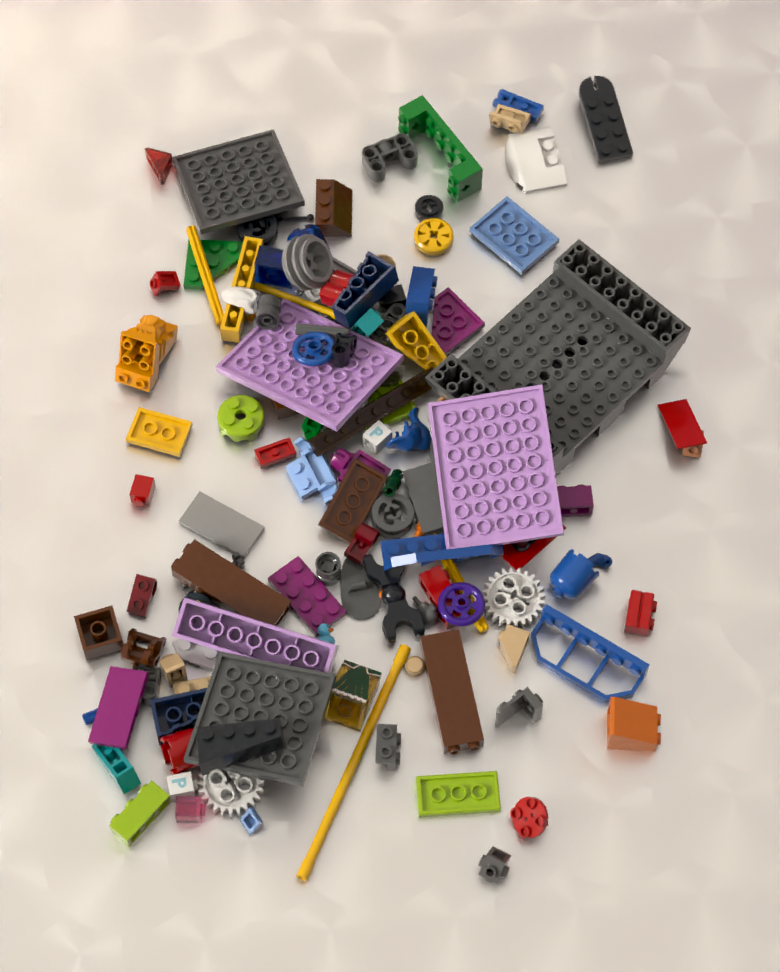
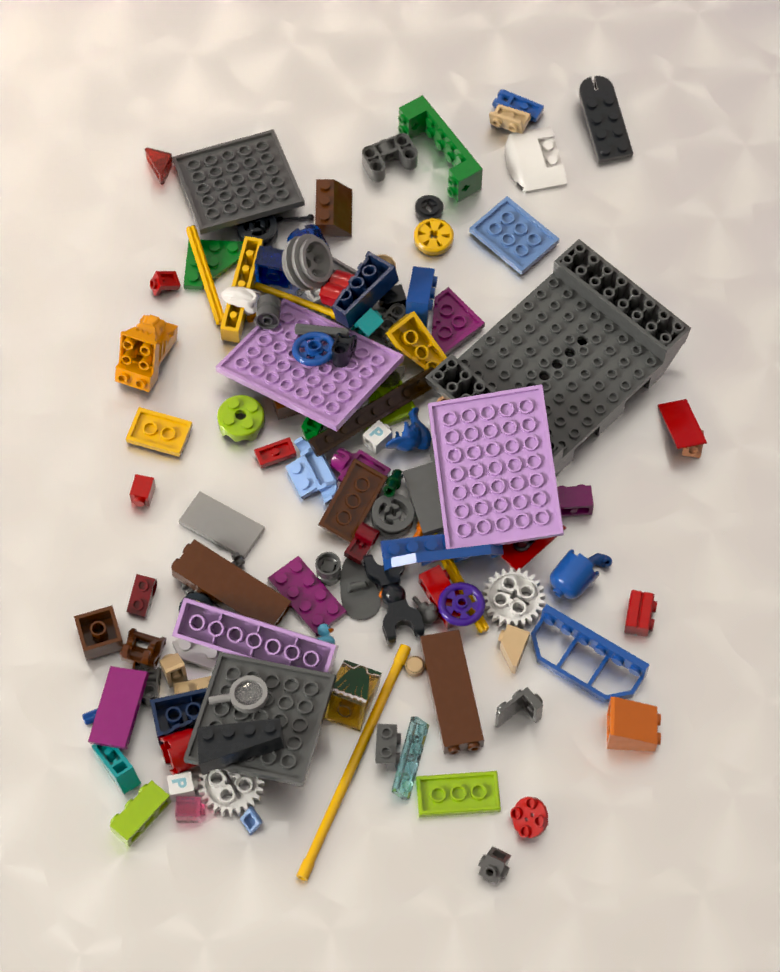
none -> light grey piece [208,675,269,713]
none -> clear light blue plate [391,717,429,800]

